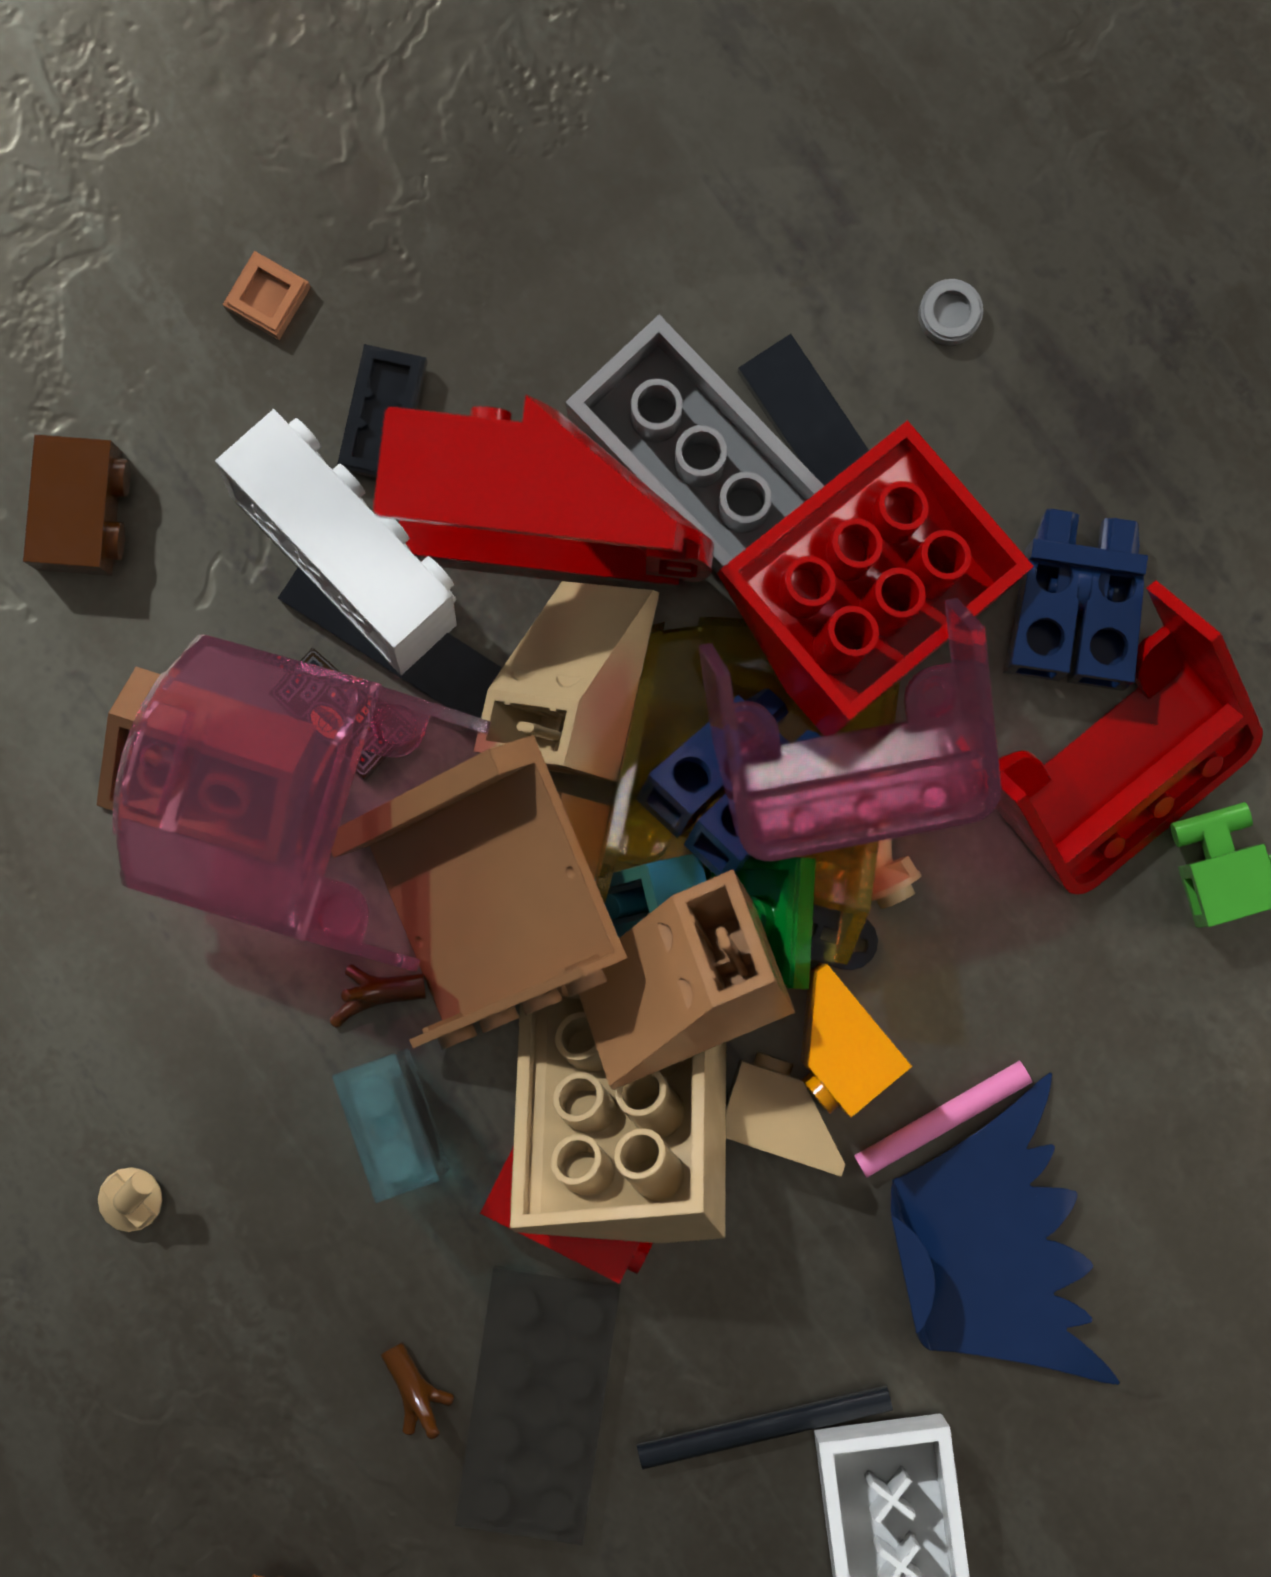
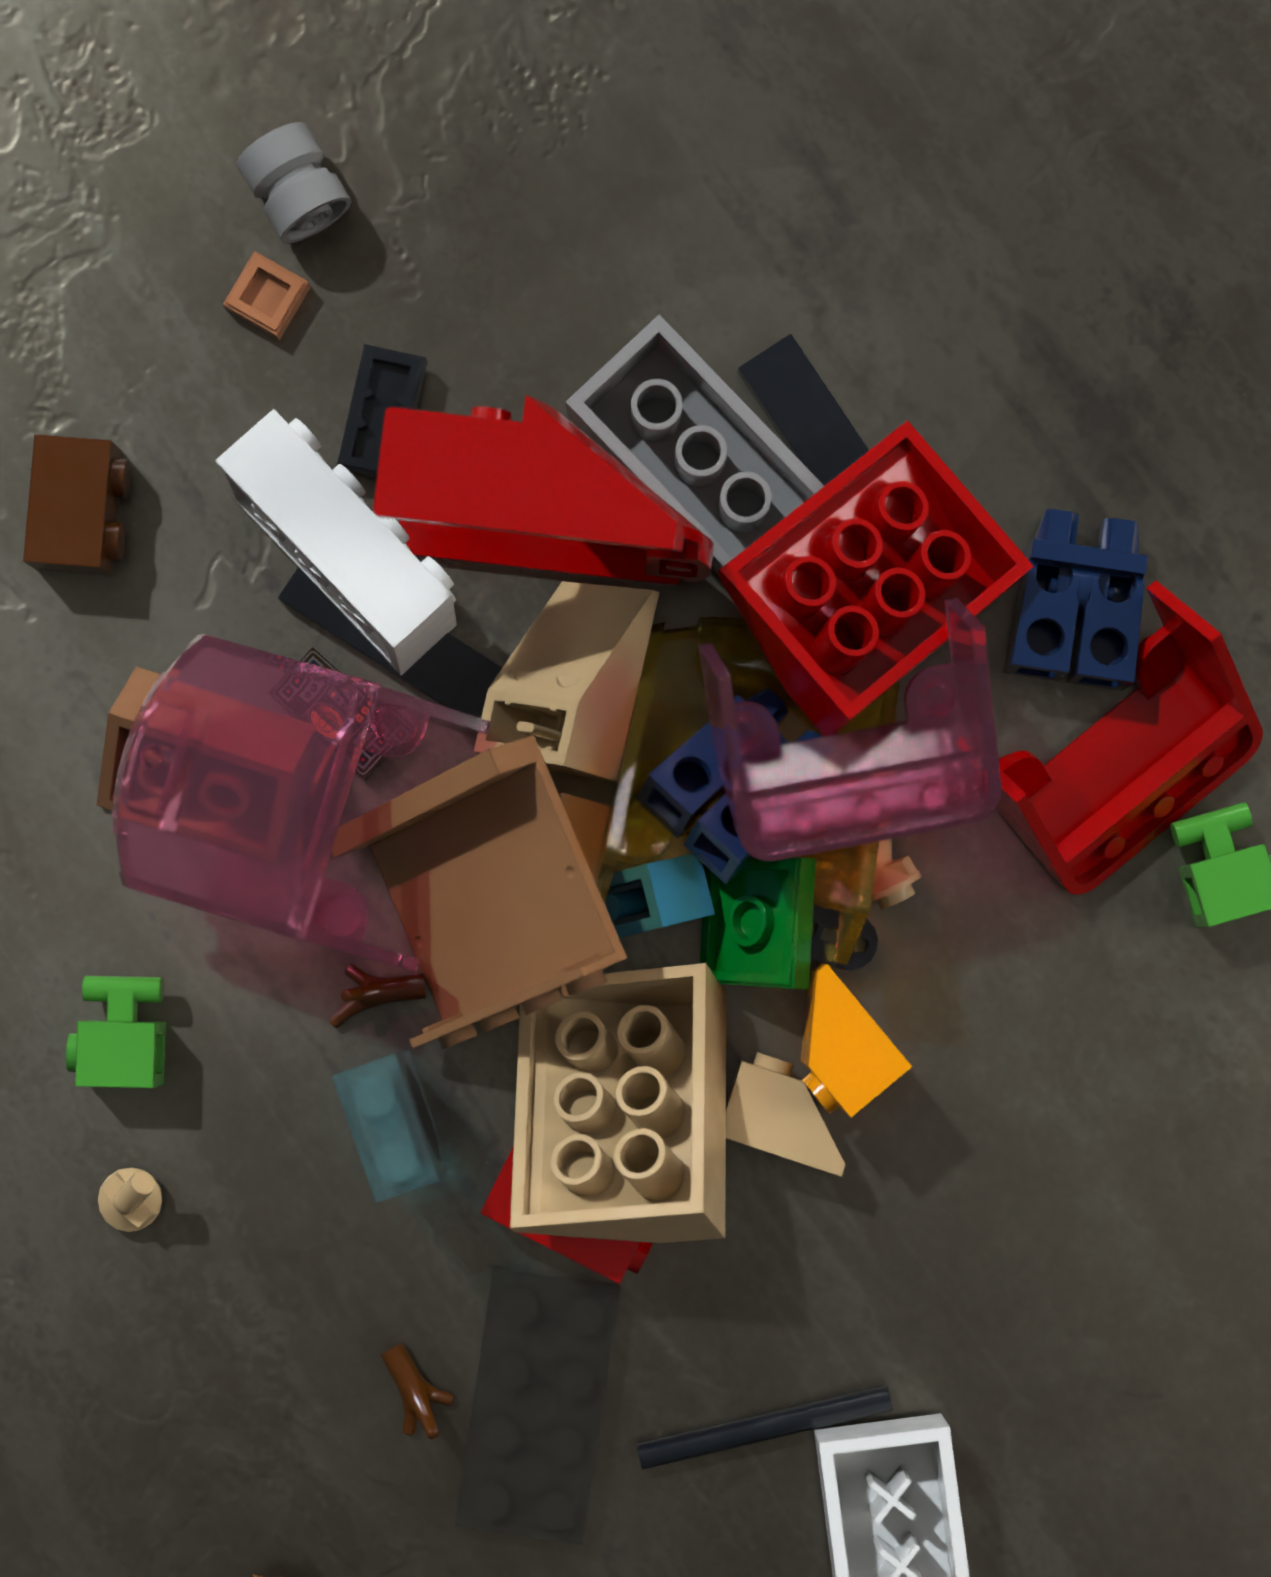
medium nougat slope [579,869,795,1090] -> none
bright pink bar [854,1060,1032,1178] -> none
dark blue piece [891,1073,1120,1385] -> none
light grey tile [918,279,983,346] -> none
none -> bright green brick [66,976,166,1088]
none -> light grey wheel [236,122,352,244]

